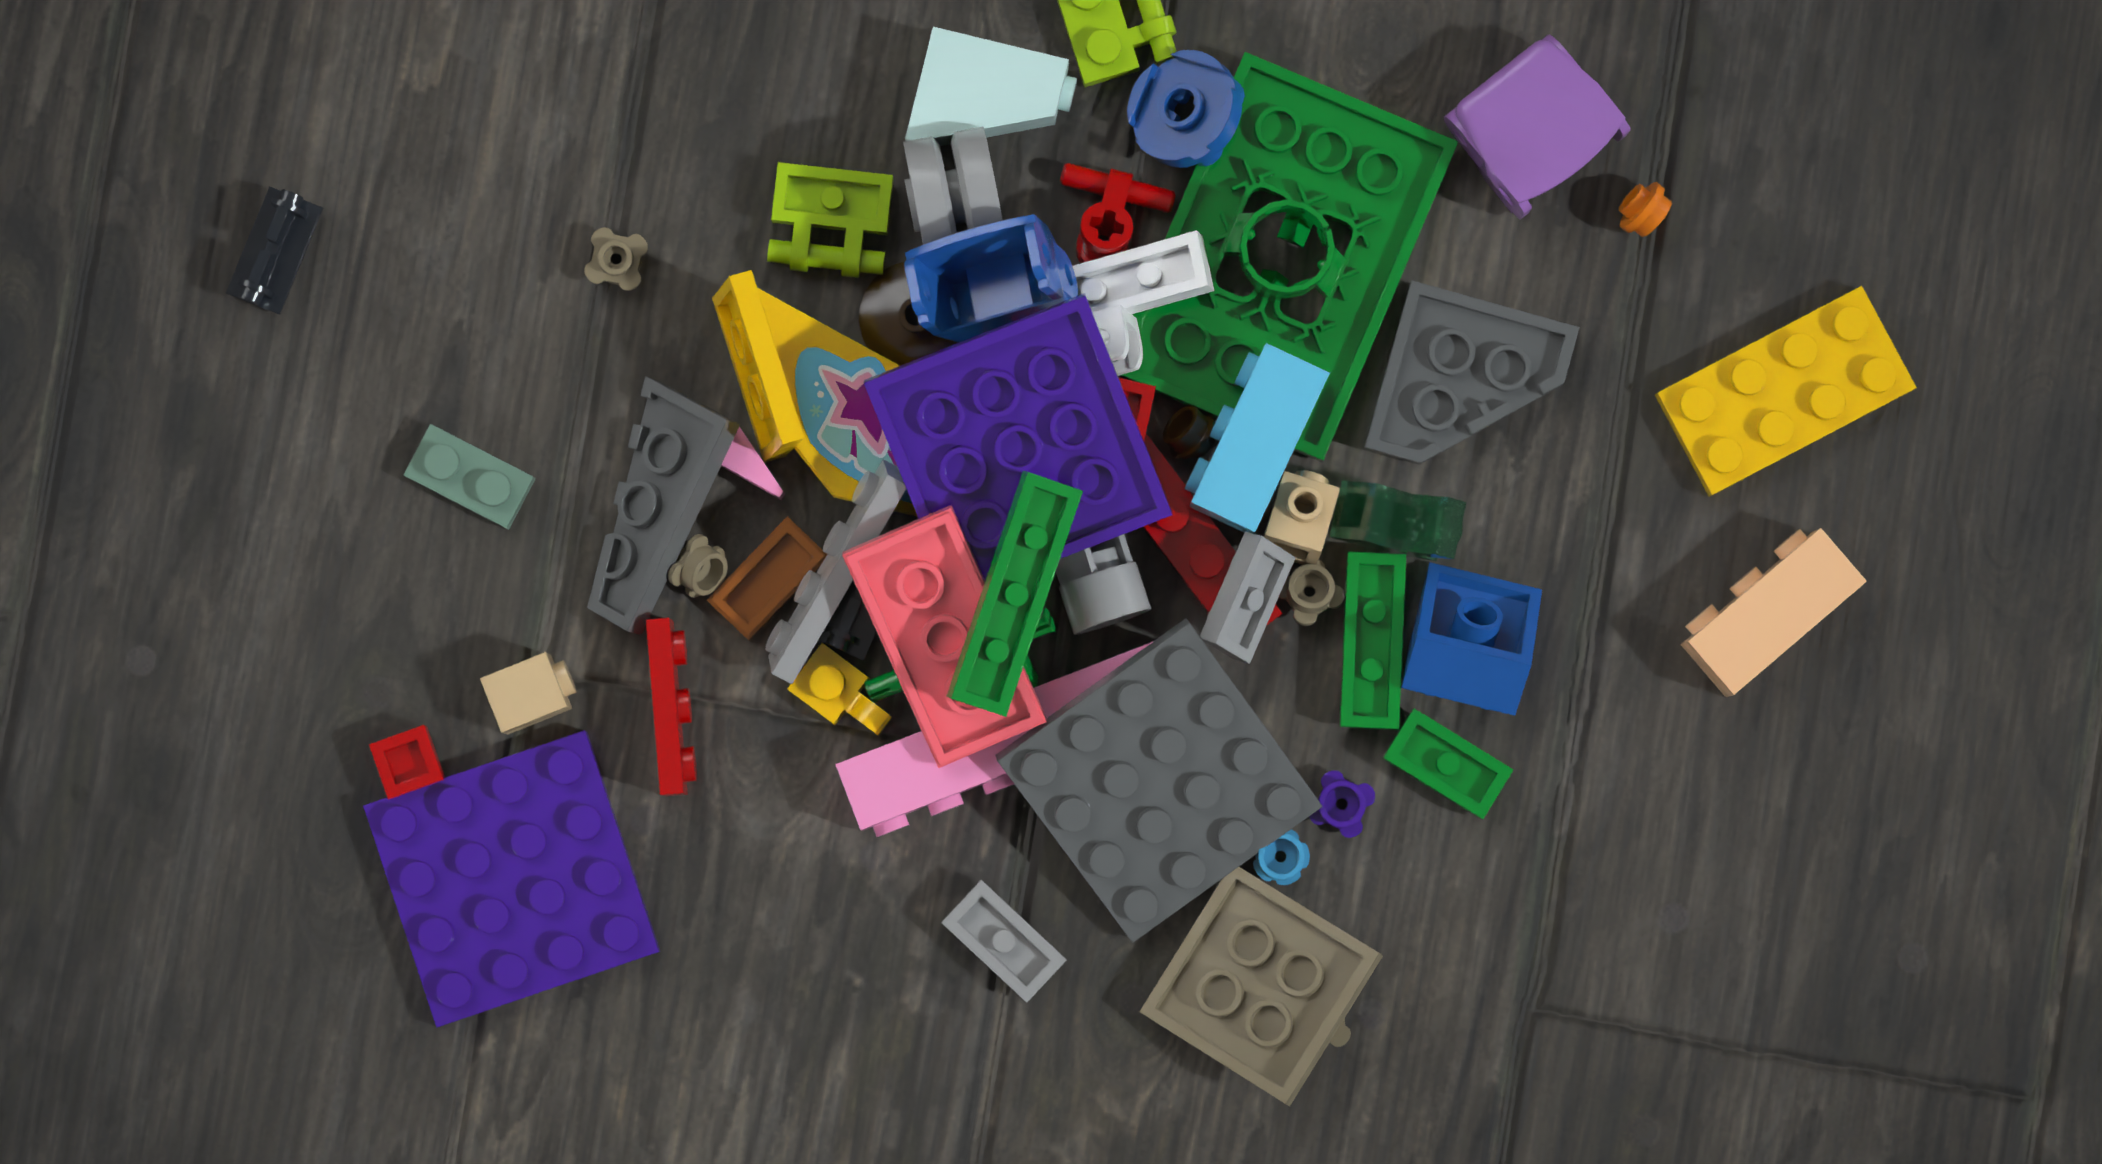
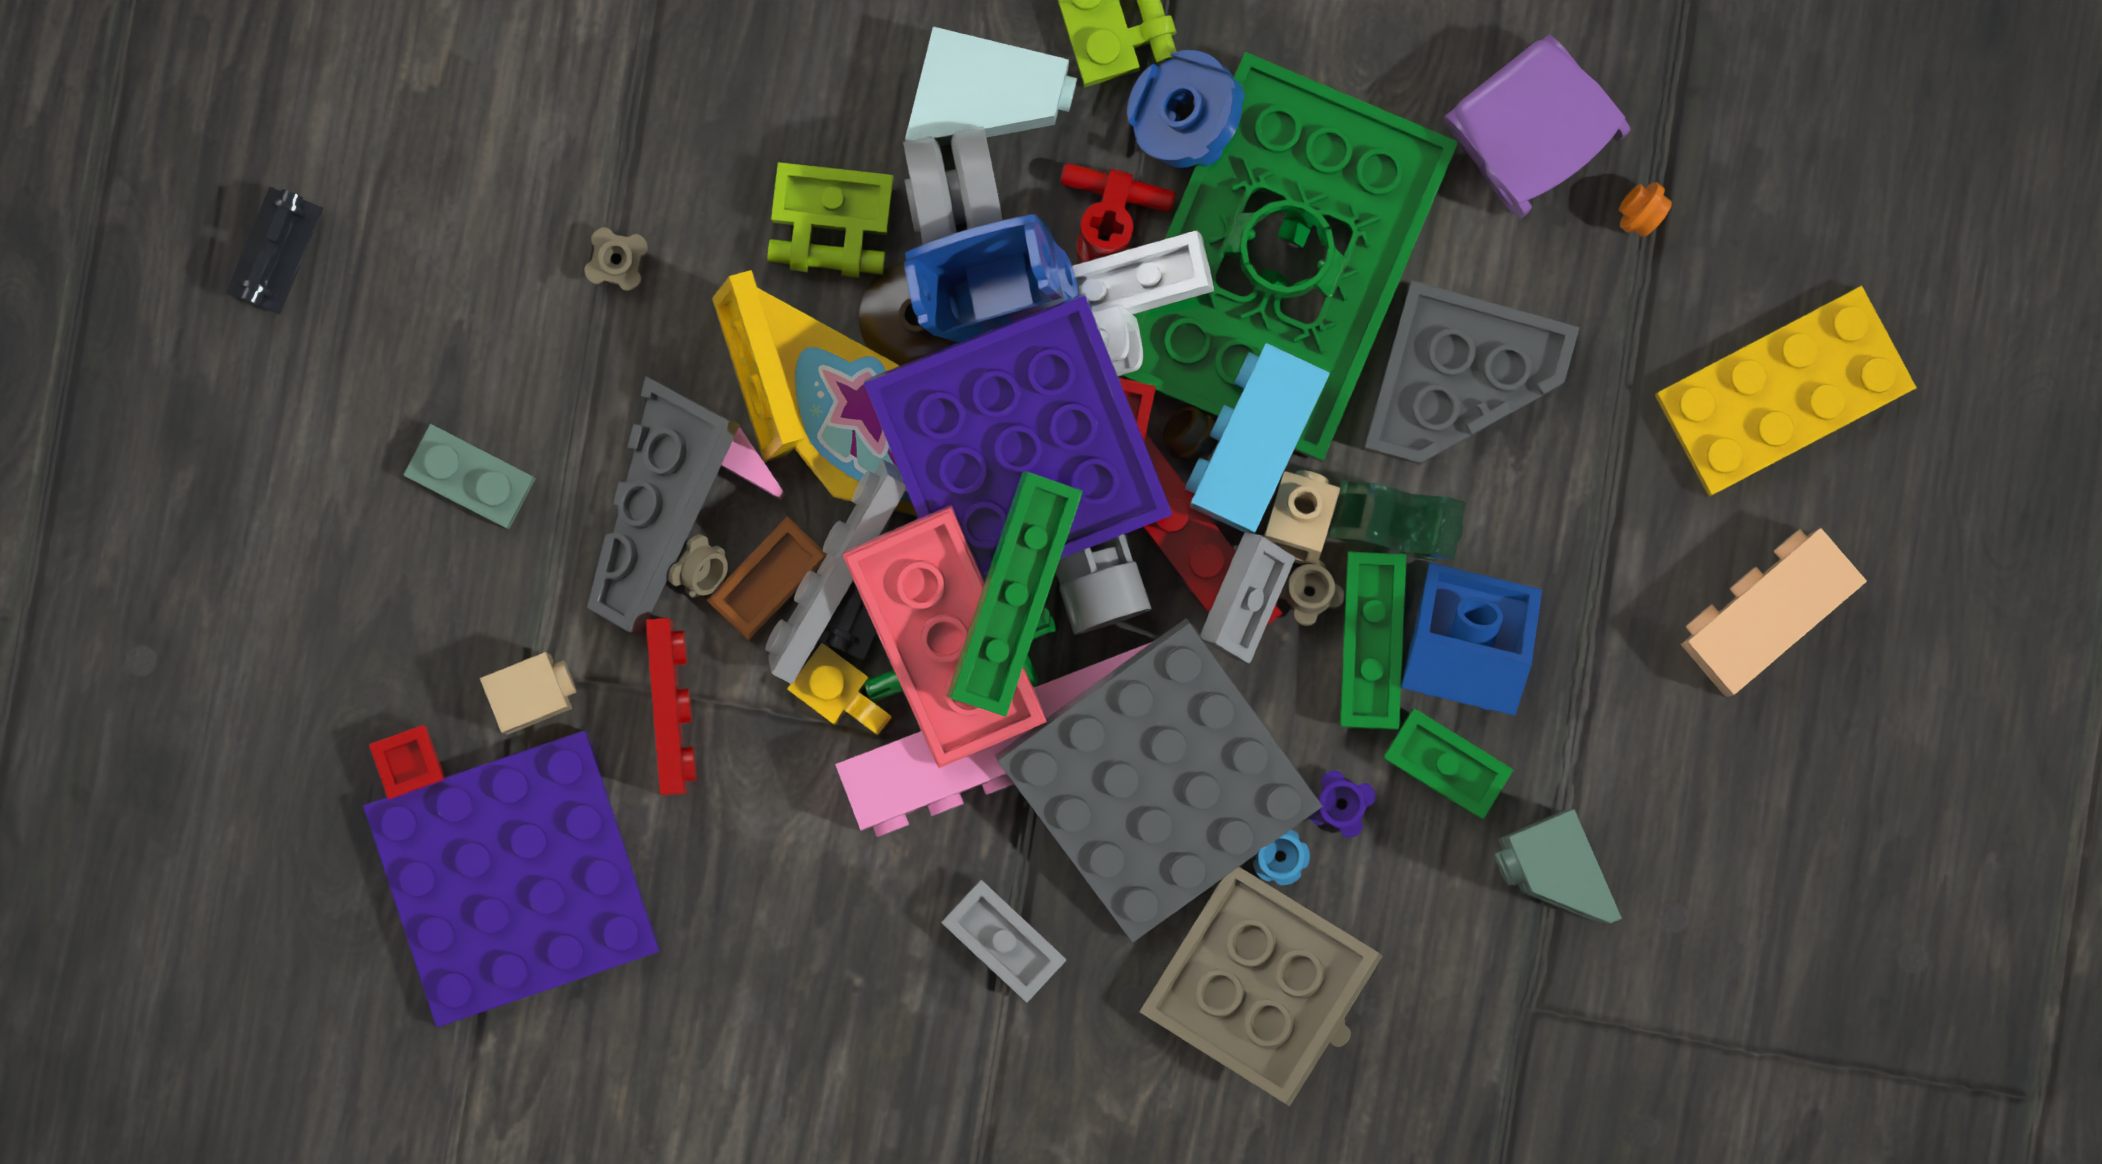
none -> sand green slope [1494,809,1622,923]

